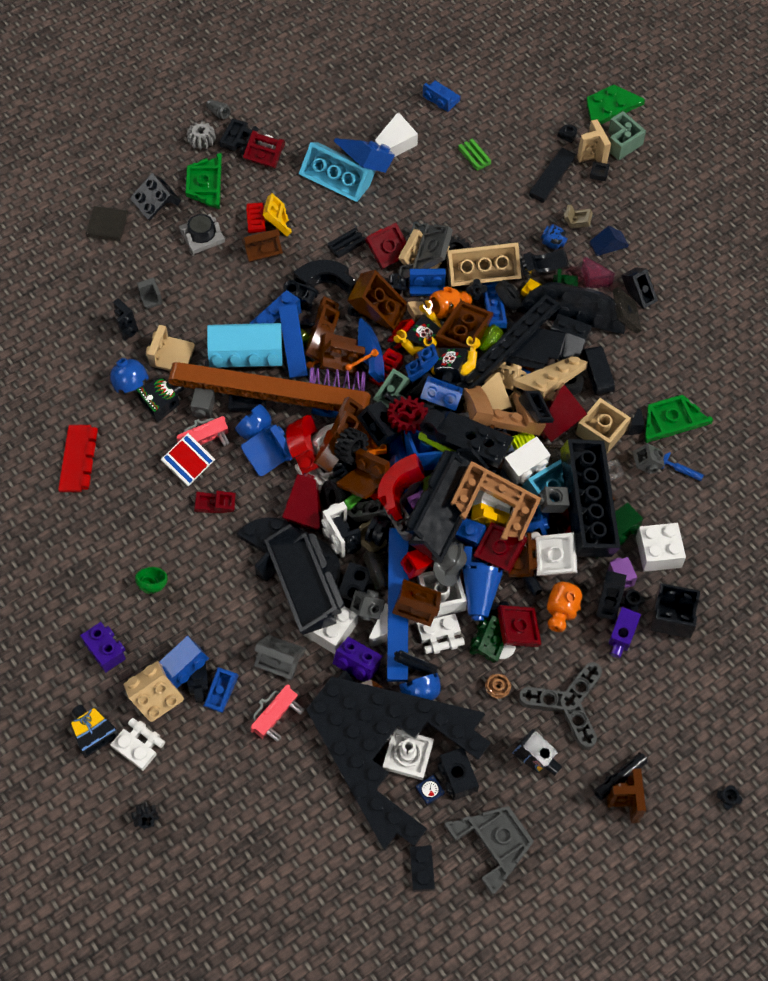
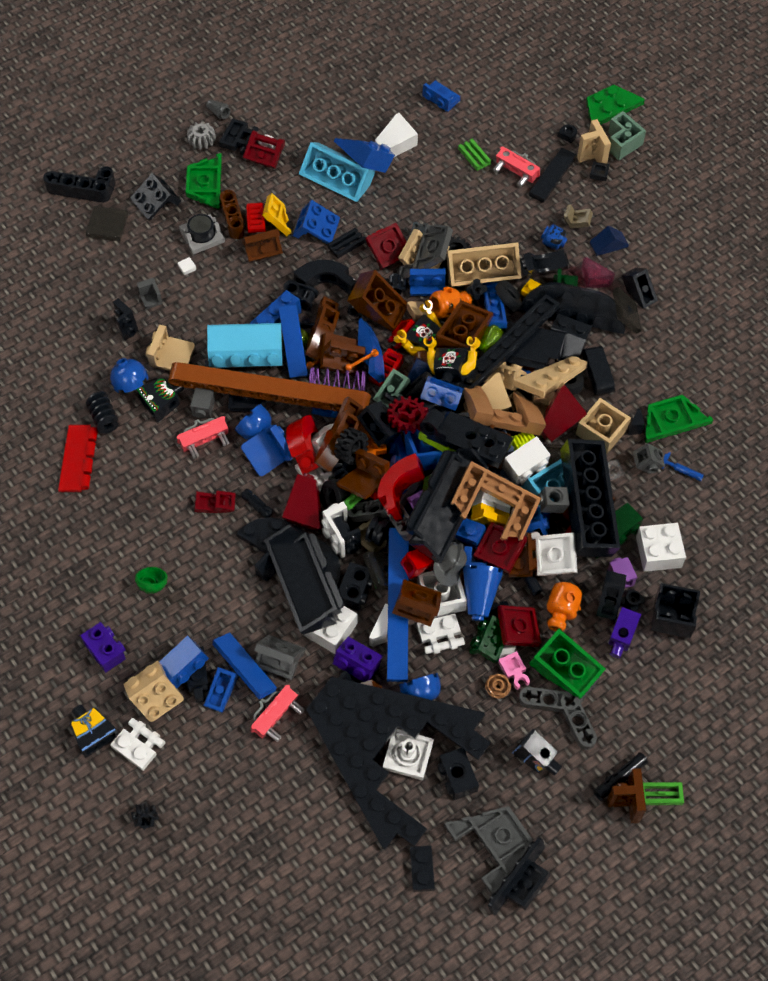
tile [161,433,215,487] -> none
dark grey brick [349,590,385,621] -> none
black axle [394,650,438,675] -> none
blue slope [405,344,439,382] -> none
tile [415,775,445,805] -> none
black slope [518,391,554,423] -> none
black plate [717,785,742,810] -> none
none -> black beam [43,166,116,203]
none -> black piece [86,391,119,434]
none -> white piece [178,257,196,275]
none -> blue tile [212,632,277,699]
none -> reddish brown beam [220,190,244,239]
none -> black axle [241,489,273,518]
none -> blue bracket [293,200,340,244]
none -> black bracket [488,837,550,916]
none -> coral piece [493,147,540,186]
none -> bright pink plate [498,651,530,690]
none -> green slope [529,629,606,699]
none -> bright green tile [643,782,684,805]

